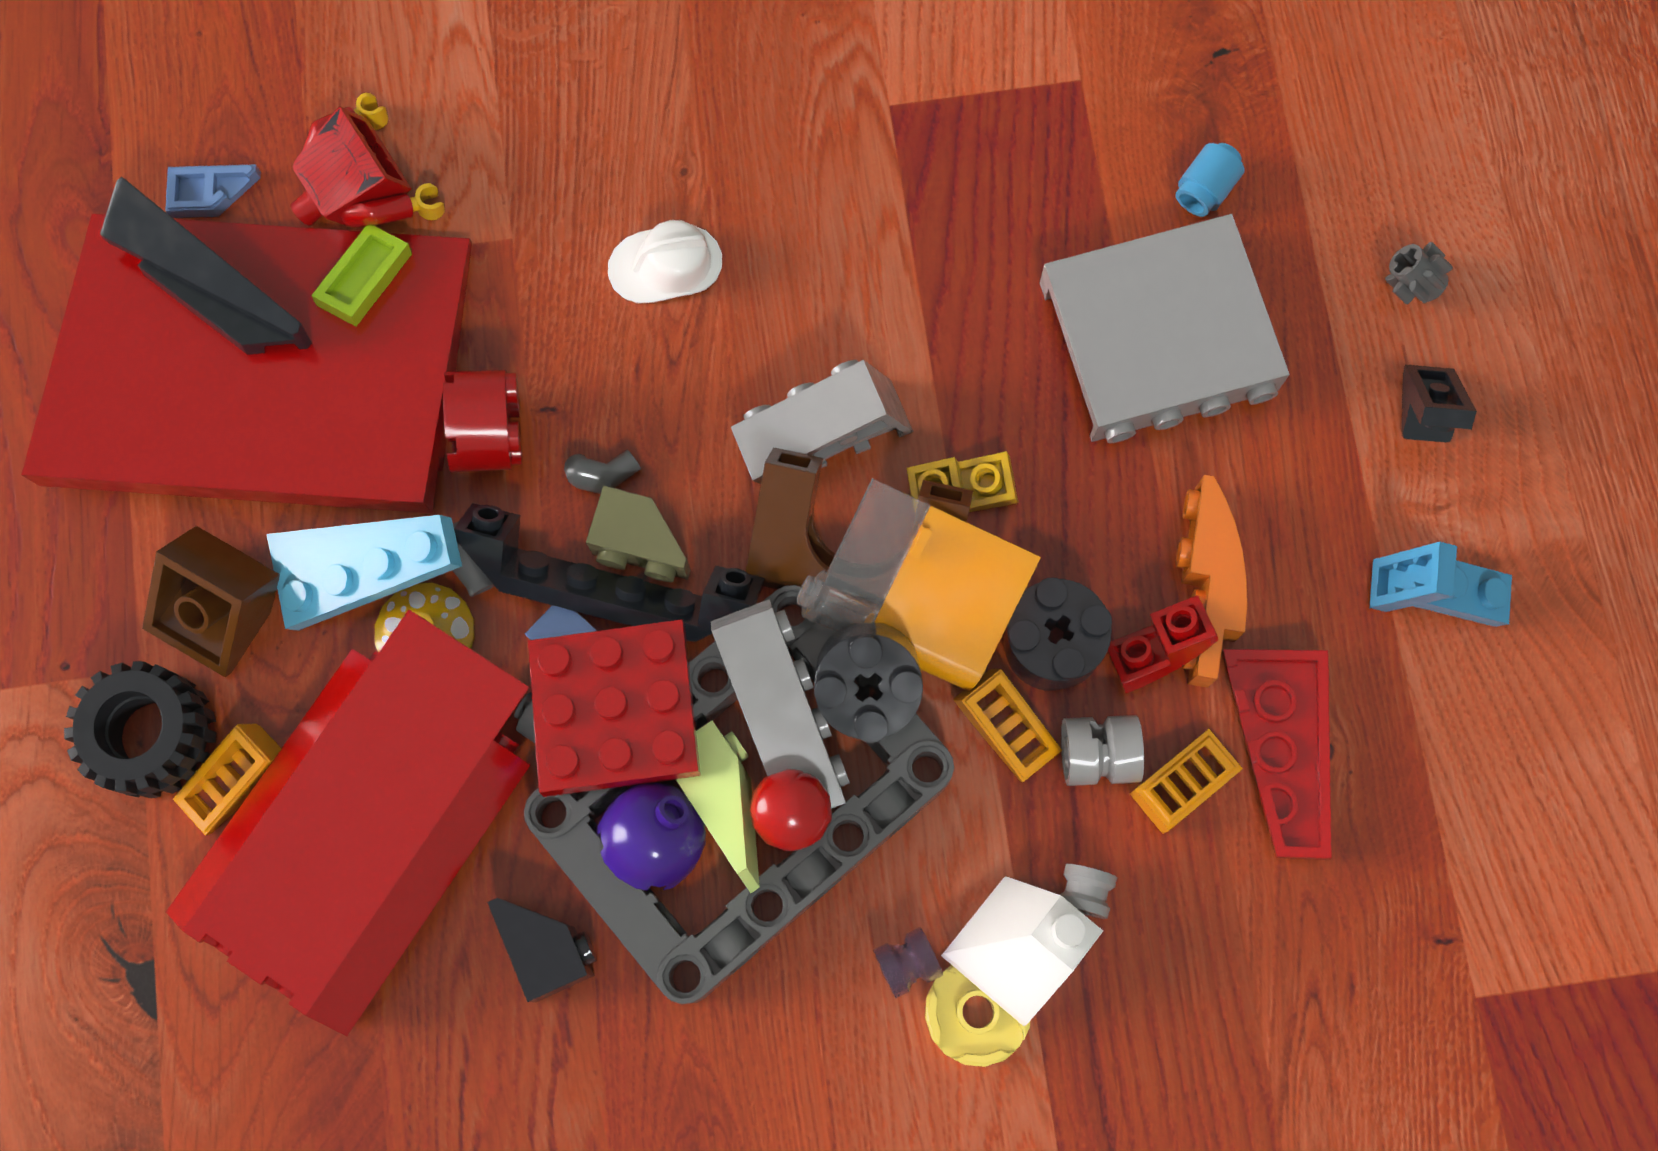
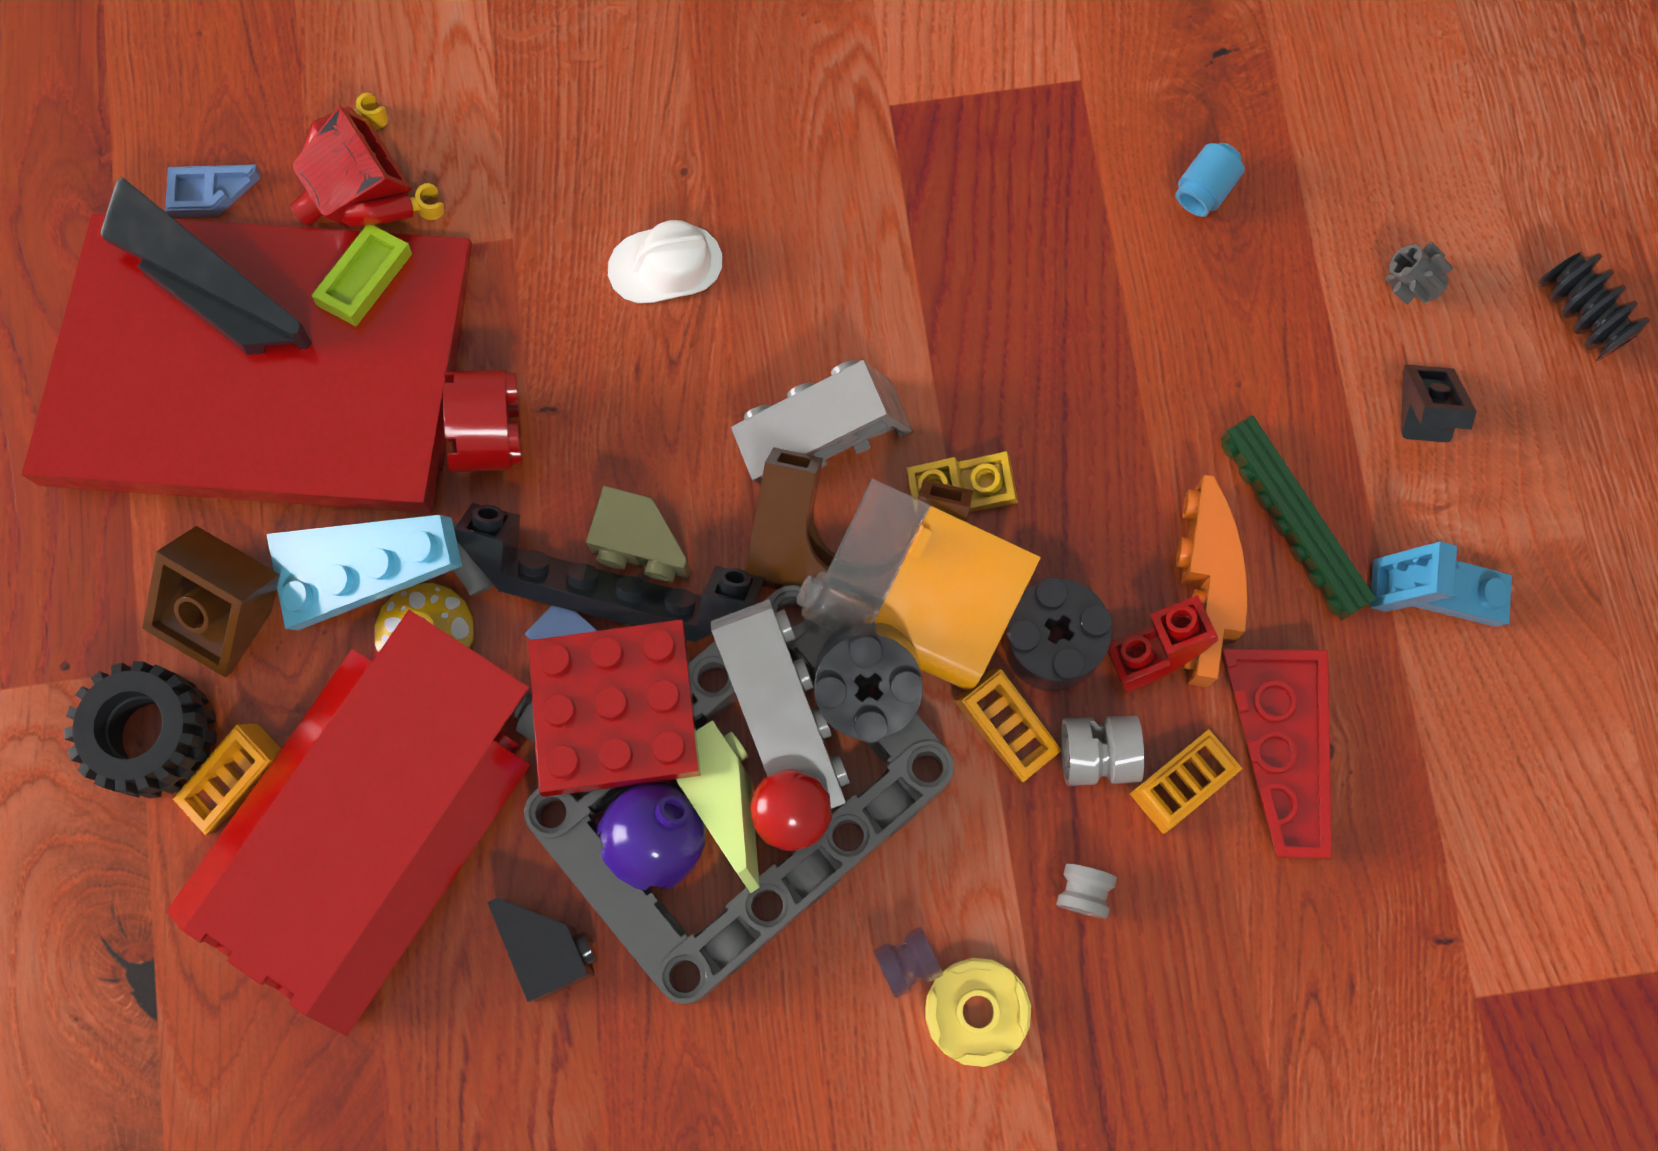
dark grey arm [564,449,641,494] -> none
white slope [941,876,1103,1026] -> none
light grey panel [1039,214,1290,443] -> none
none -> dark green piece [1221,415,1376,621]
none -> black piece [1539,252,1650,362]

